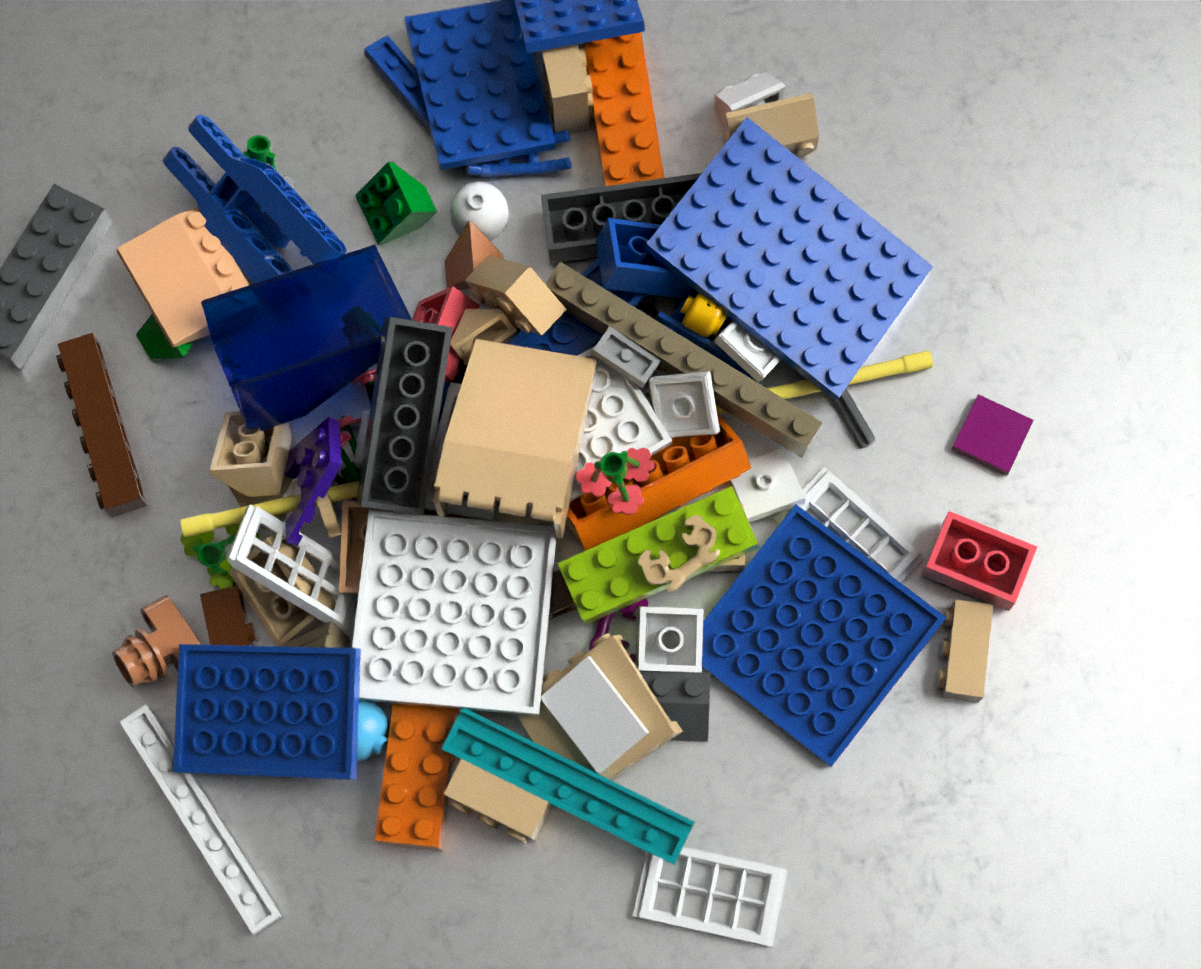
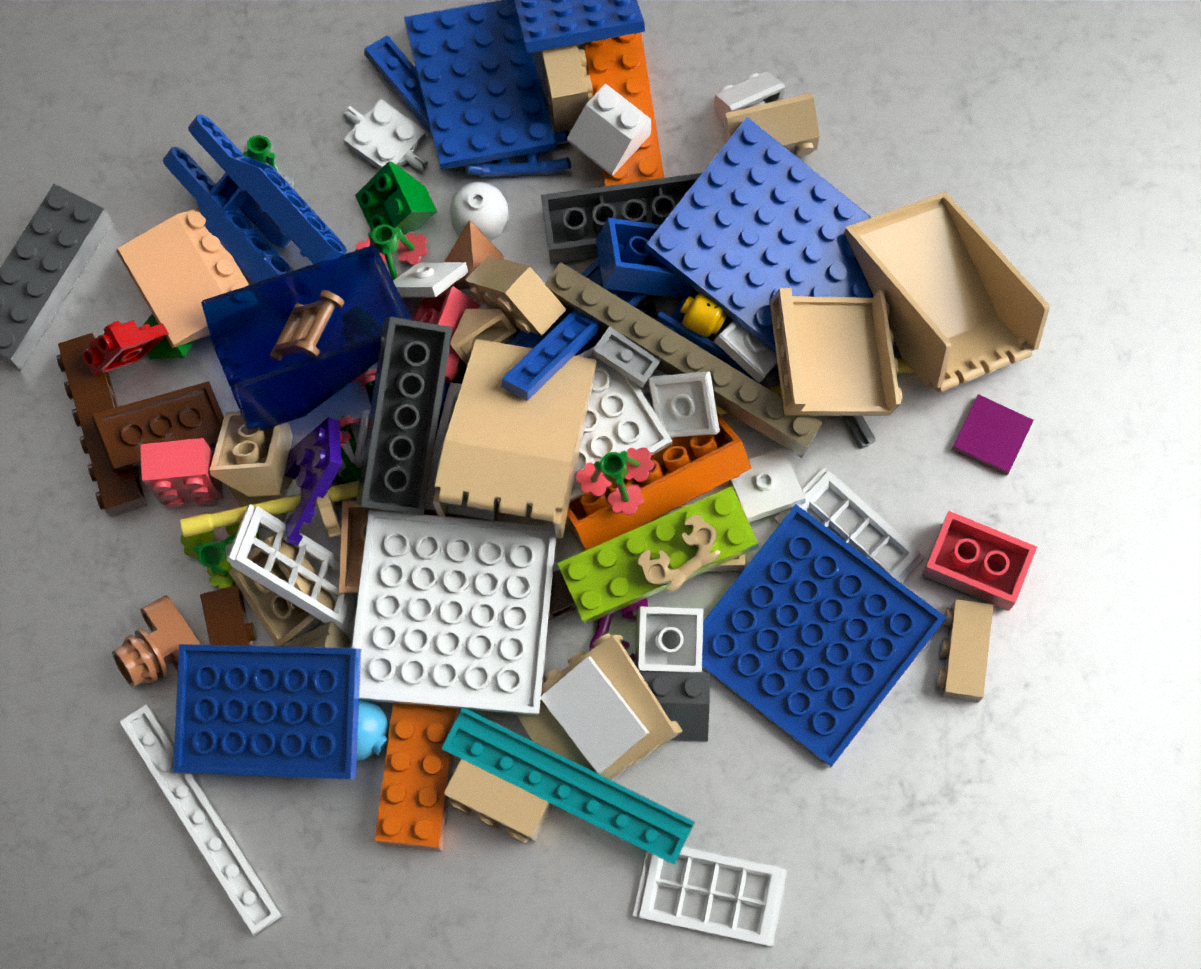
none -> red plate [82,320,169,376]
none -> reddish brown plate [92,381,224,473]
none -> coral brick [140,438,223,508]
none -> medium nougat piece [269,290,345,362]
none -> white plate [343,100,428,172]
none -> plant [355,224,428,300]
none -> white plate [384,262,468,298]
none -> blue plate [501,310,599,401]
none -> white slope [567,83,651,176]
none -> tan panel [770,288,902,416]
none -> tan windscreen [844,192,1050,393]

